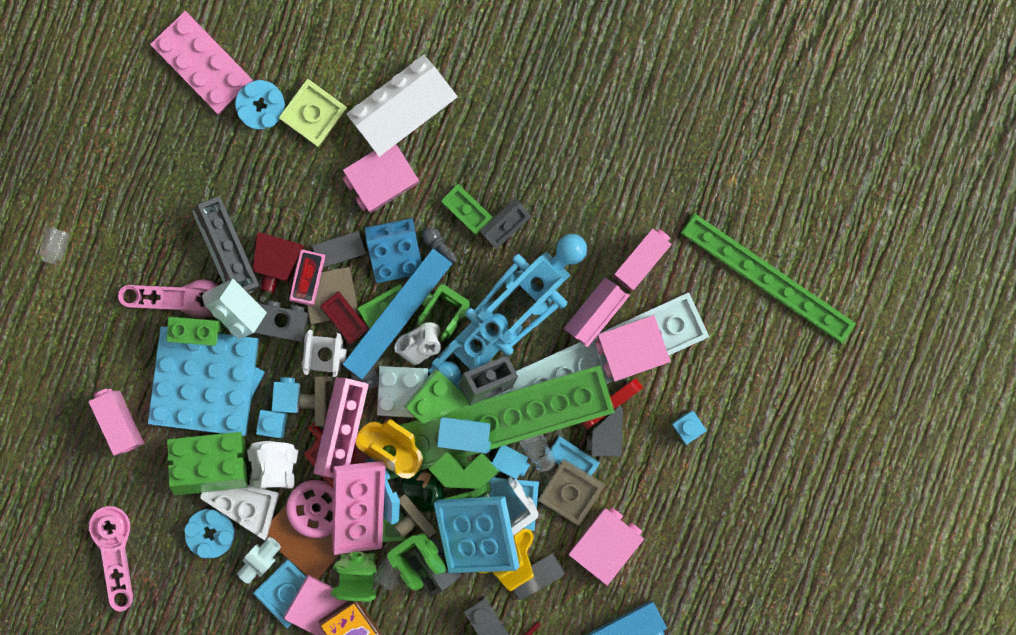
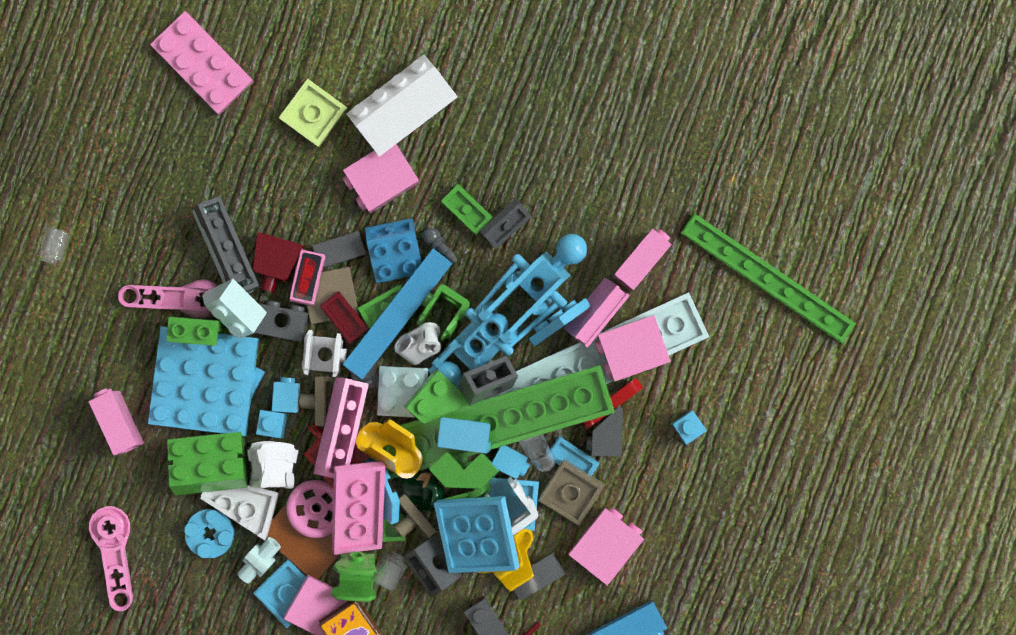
medium azure plate [235,80,285,129] -> none
bright green piece [387,534,446,591] -> none
none -> medium azure plate [529,298,591,346]

